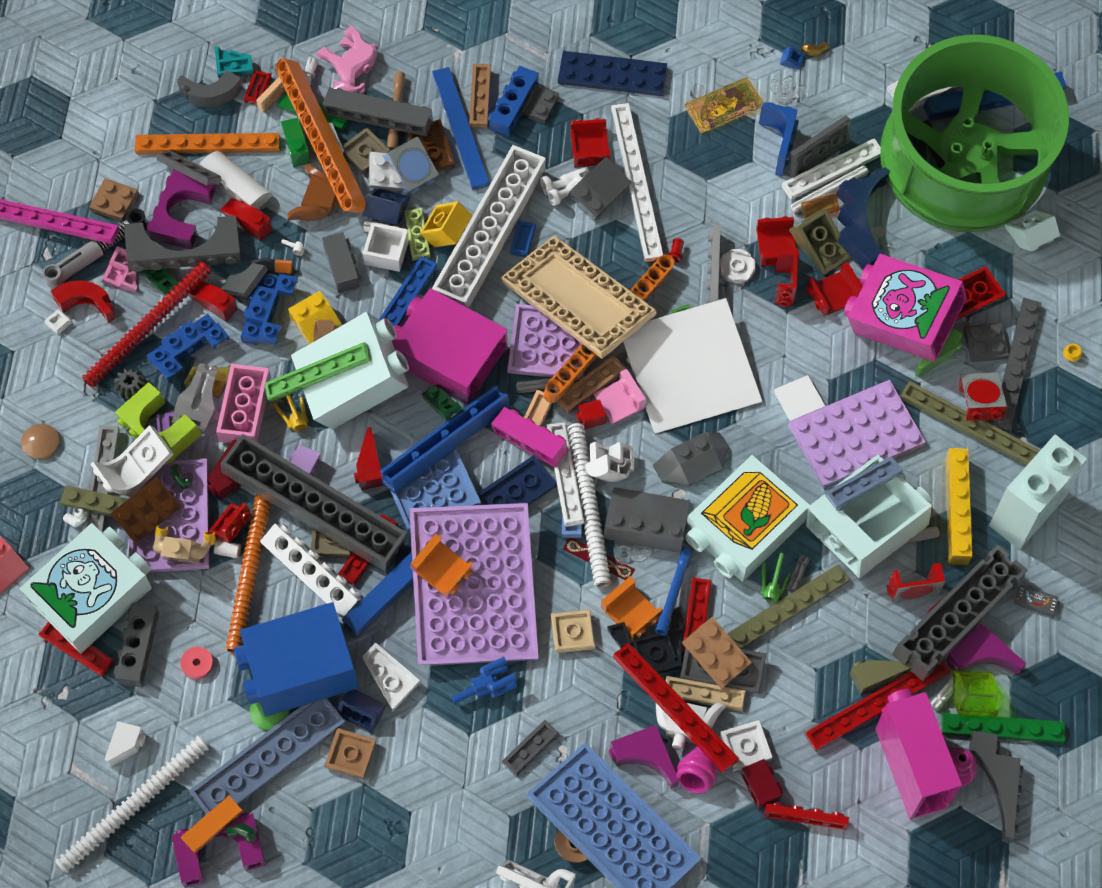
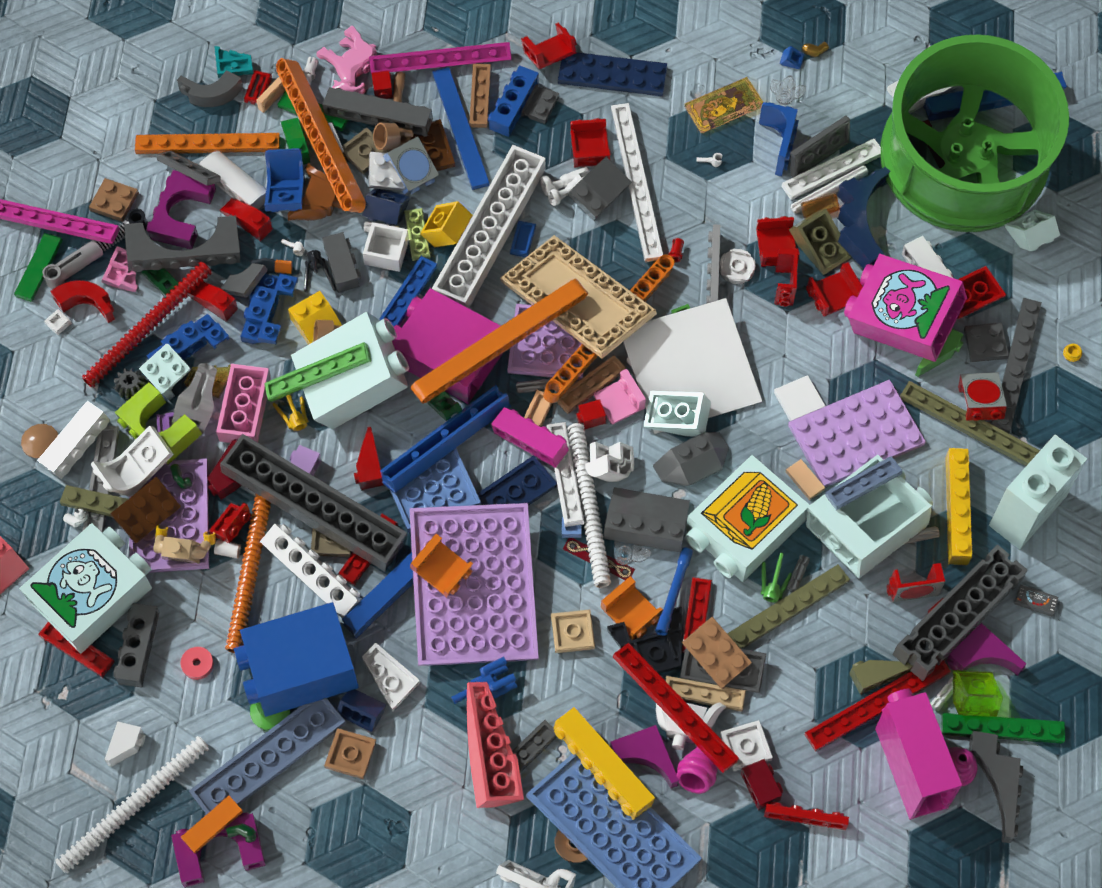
none -> green tile [14,233,62,302]
none -> white brick [38,401,110,480]
none -> light aqua bracket [139,344,191,401]
none -> blue bracket [264,148,305,212]
none -> black plant [304,250,336,292]
none -> dark pink plate [369,42,511,74]
none -> red brick [372,70,393,99]
none -> medium nougat piece [373,123,414,150]
none -> orange beam [411,278,588,404]
none -> coral wedge [467,682,524,808]
none -> red panel [521,23,577,70]
none -> yellow brick [553,707,655,820]
none -> light aqua slope [644,391,711,437]
none -> white hand [697,153,723,167]
none -> light nougat tile [785,459,825,501]
none -> white brick [902,236,953,278]

